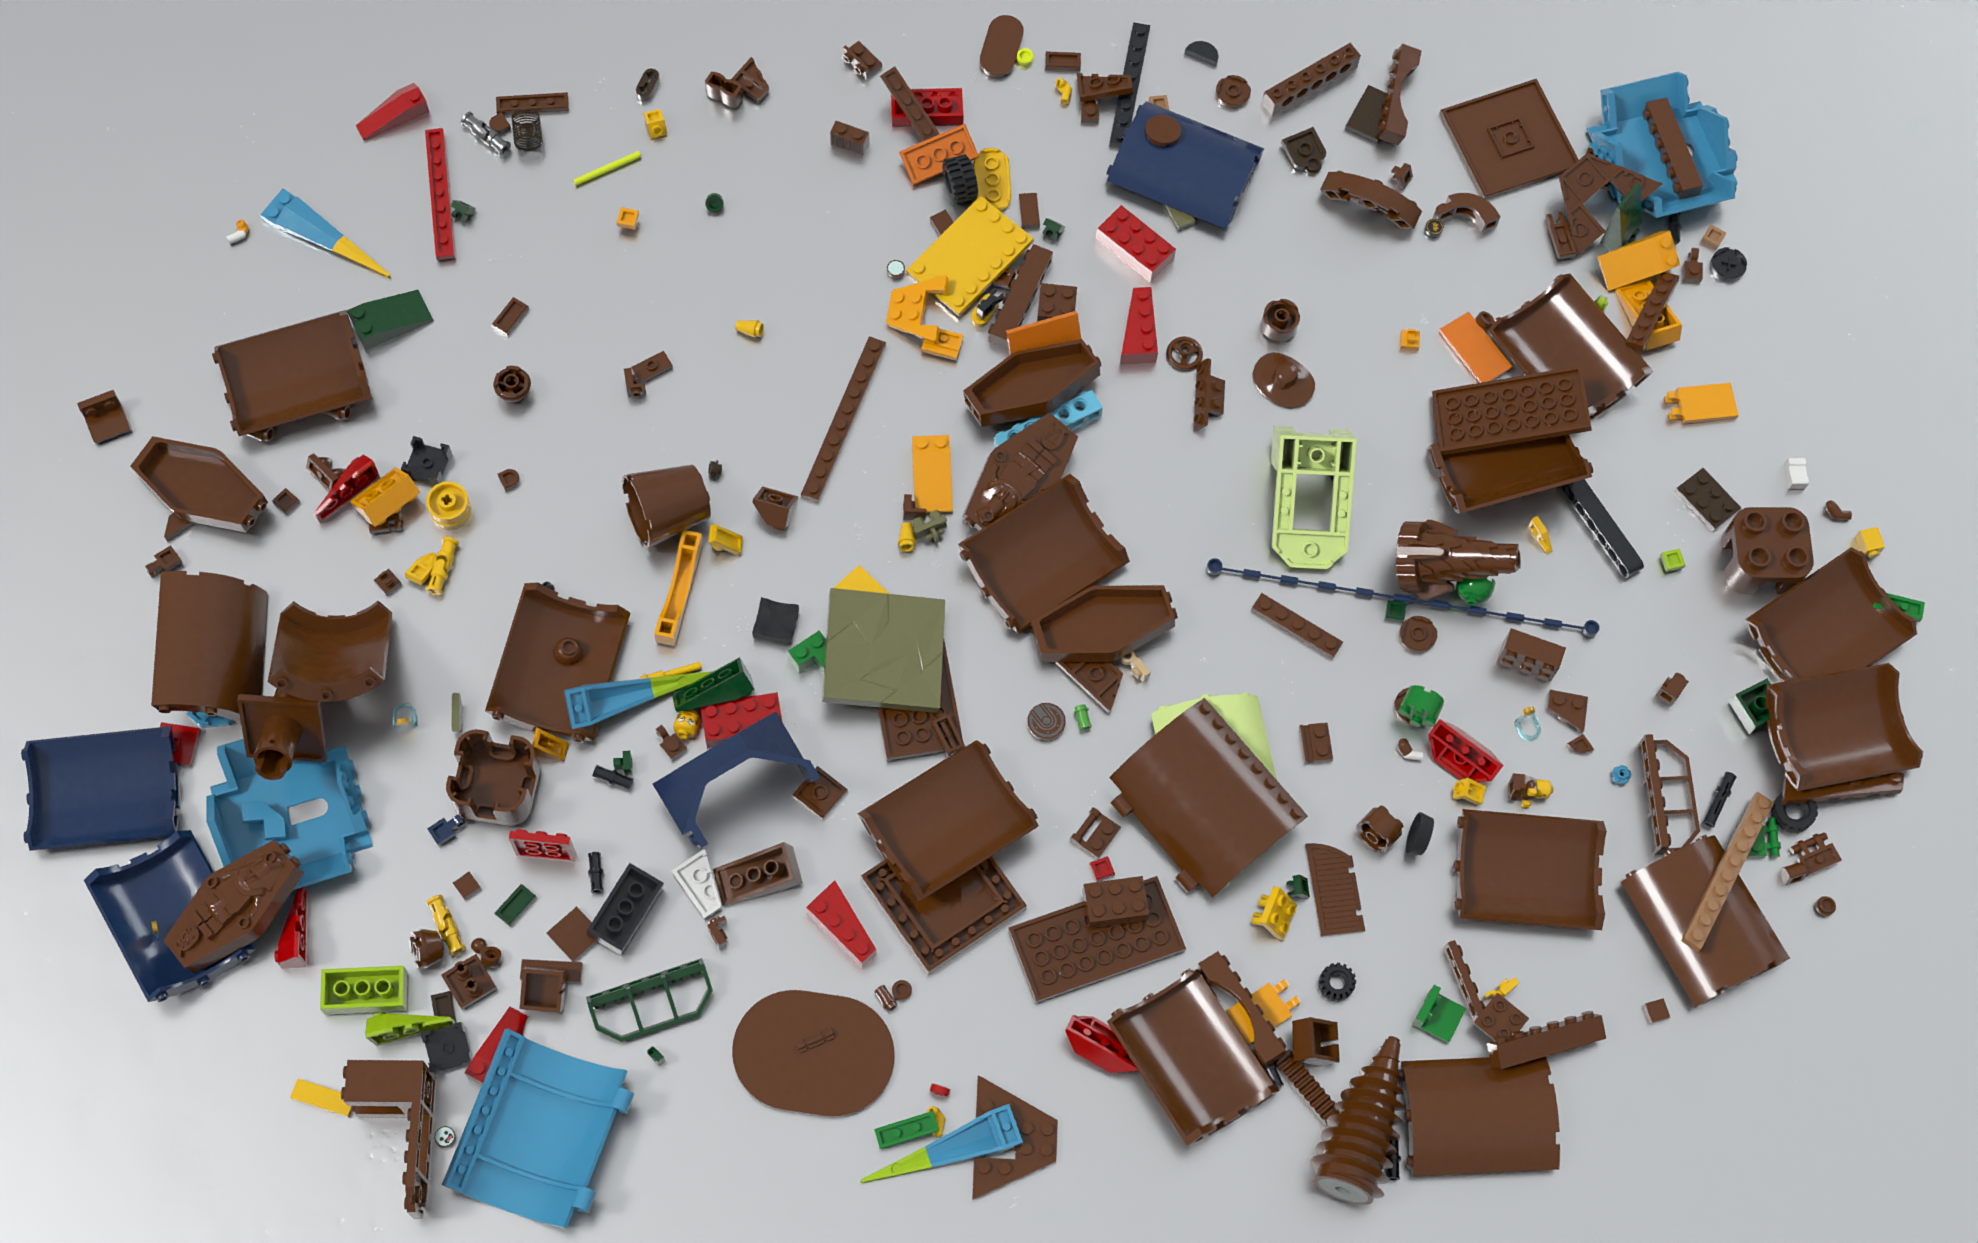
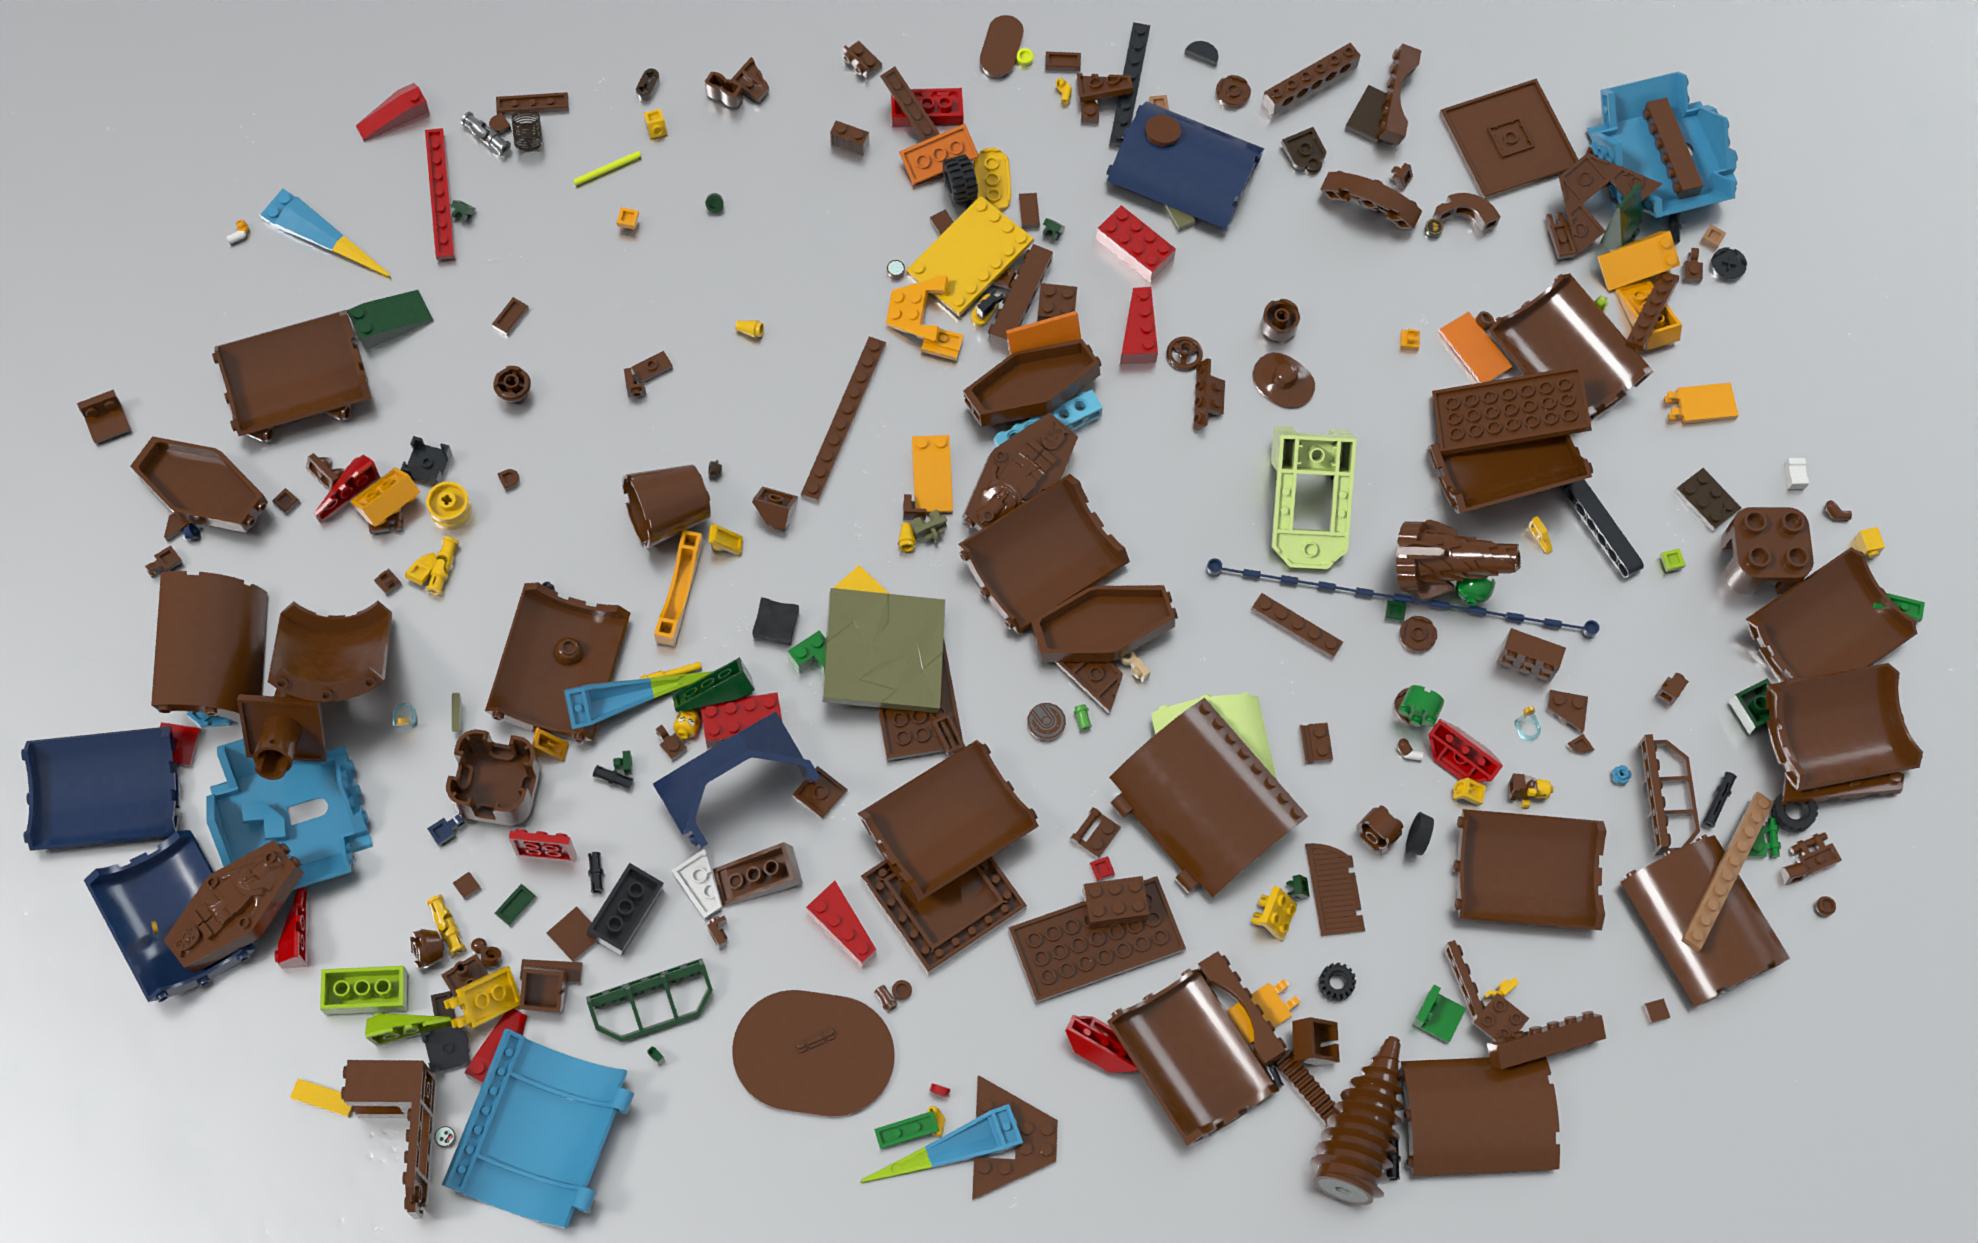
none -> dark blue hinge [182,524,200,541]
none -> yellow tile [444,966,520,1028]

